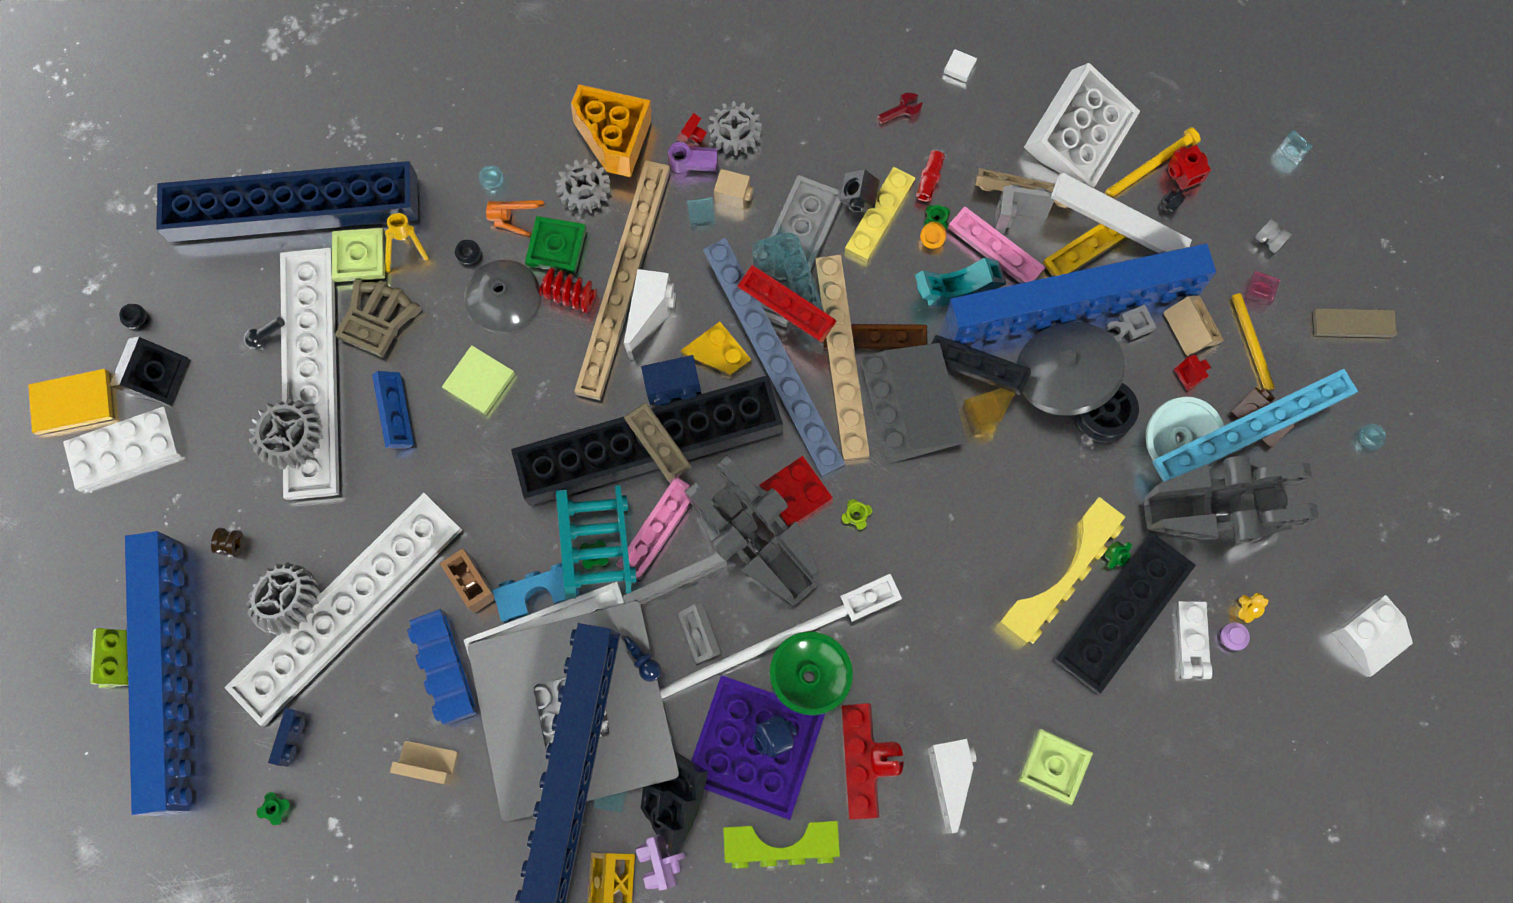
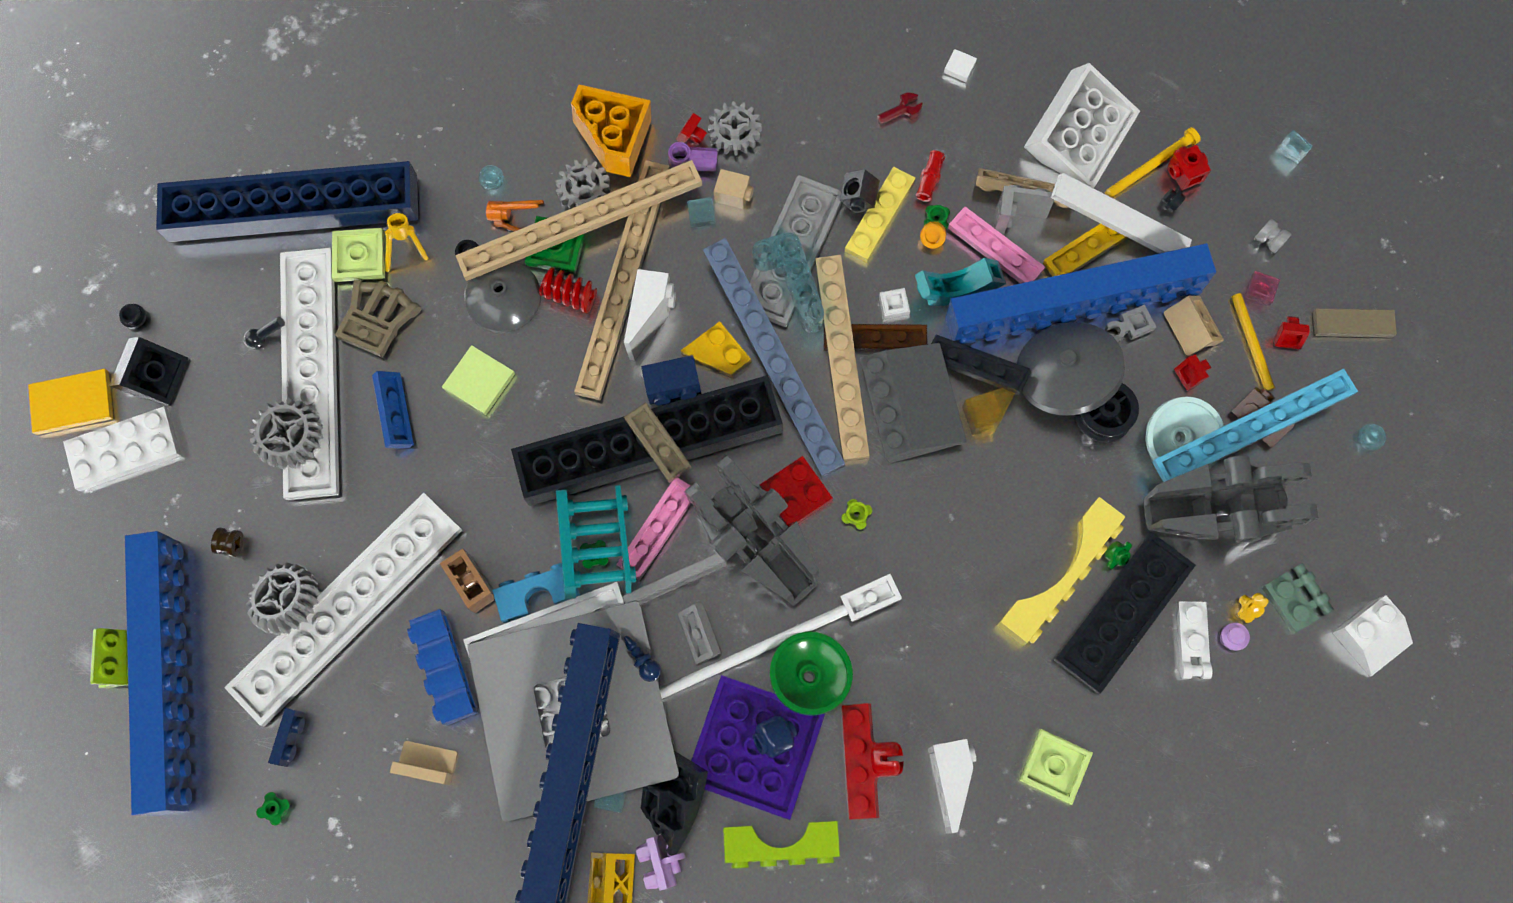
red plate [737,265,837,343] -> none
none -> tan plate [455,160,703,281]
none -> white tile [879,288,910,319]
none -> sand green plate [1262,563,1334,634]
none -> red tile [1274,316,1310,350]

